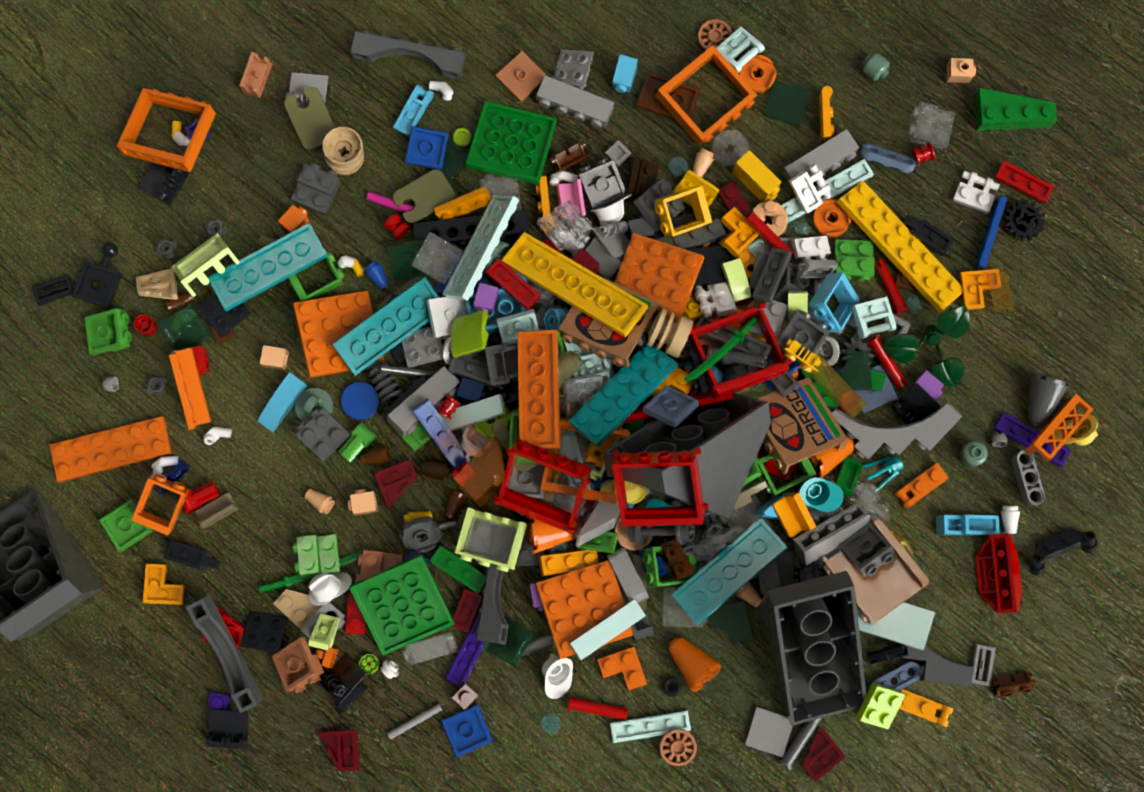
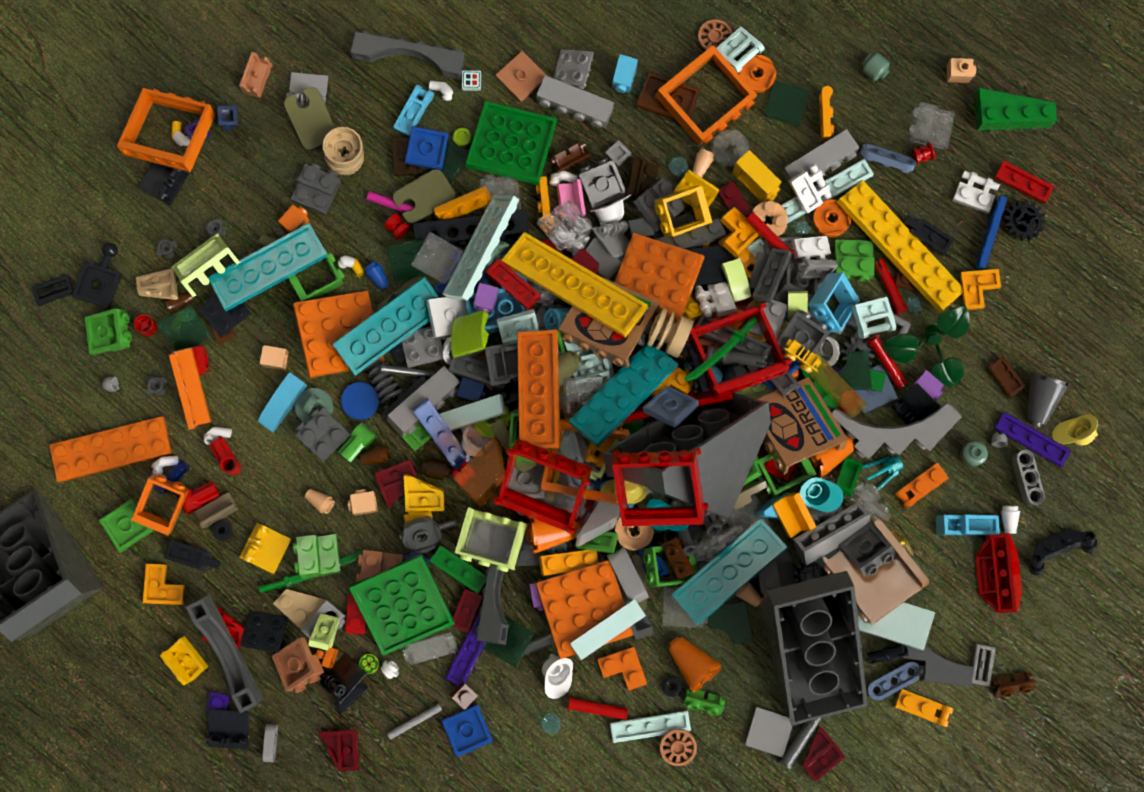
white piece [308,572,352,606] -> none
red bush [435,394,460,420] -> none
reddish brown cone [444,489,467,519] -> none
dark grey piece [627,525,695,545] -> none
plate [856,683,905,729] -> none
clear yellow panel [987,271,1014,312] -> none
orange fence [1025,394,1093,462] -> none
none -> yellow bracket [160,636,209,685]
none -> red piece [209,437,242,476]
none -> black plate [213,521,233,541]
none -> dark blue brick [215,106,238,130]
none -> yellow hinge [239,523,292,574]
none -> light grey beam [263,724,278,763]
none -> dark brown plate [392,137,421,176]
none -> yellow wing [404,474,445,512]
none -> light aqua tile [462,71,481,91]
none -> bright green hinge [683,689,725,716]
none -> reddish brown plate [986,356,1026,398]

